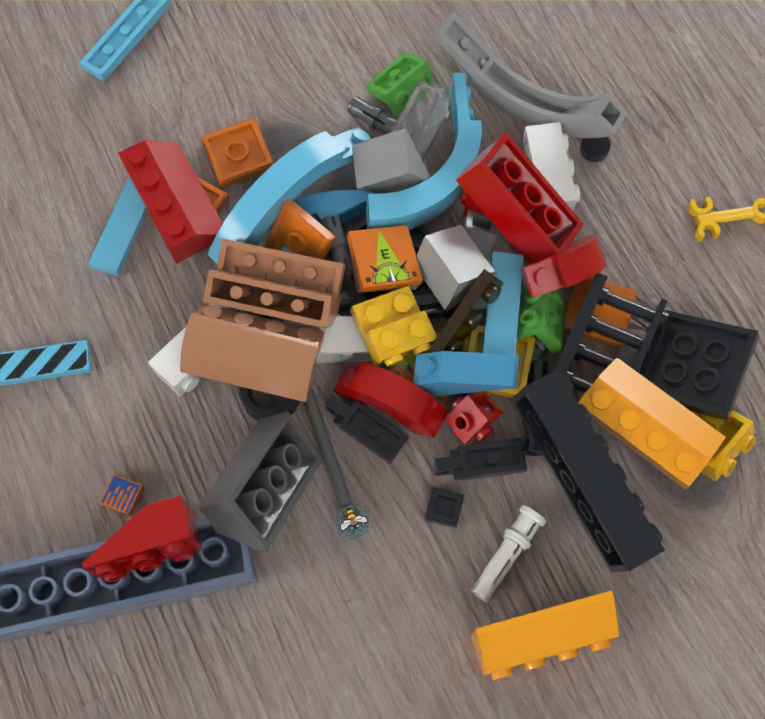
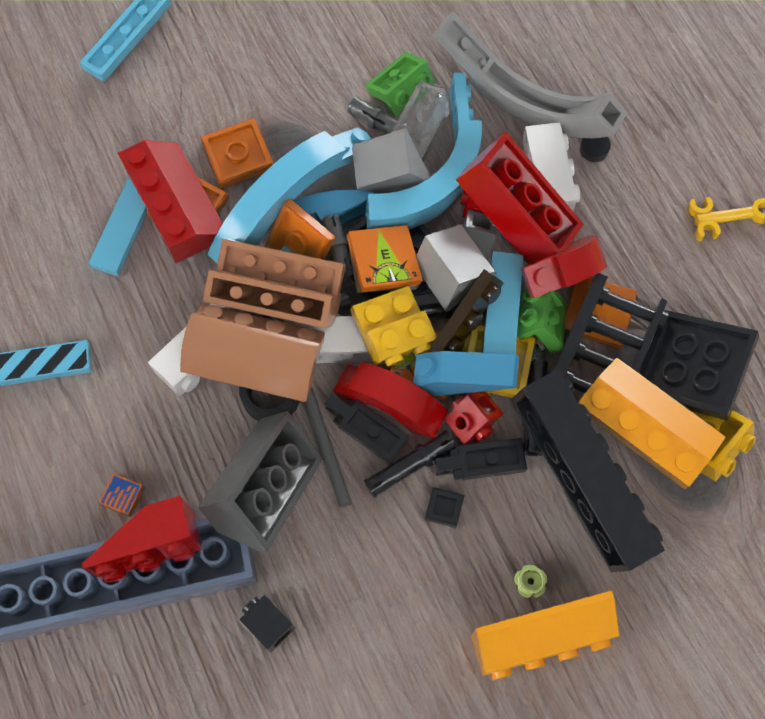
tile [336,505,370,540] -> none
white pin [470,505,547,603] -> none
none -> black brick [239,595,296,652]
none -> black pin [363,430,457,498]
none -> yellowish green plate [514,564,548,598]

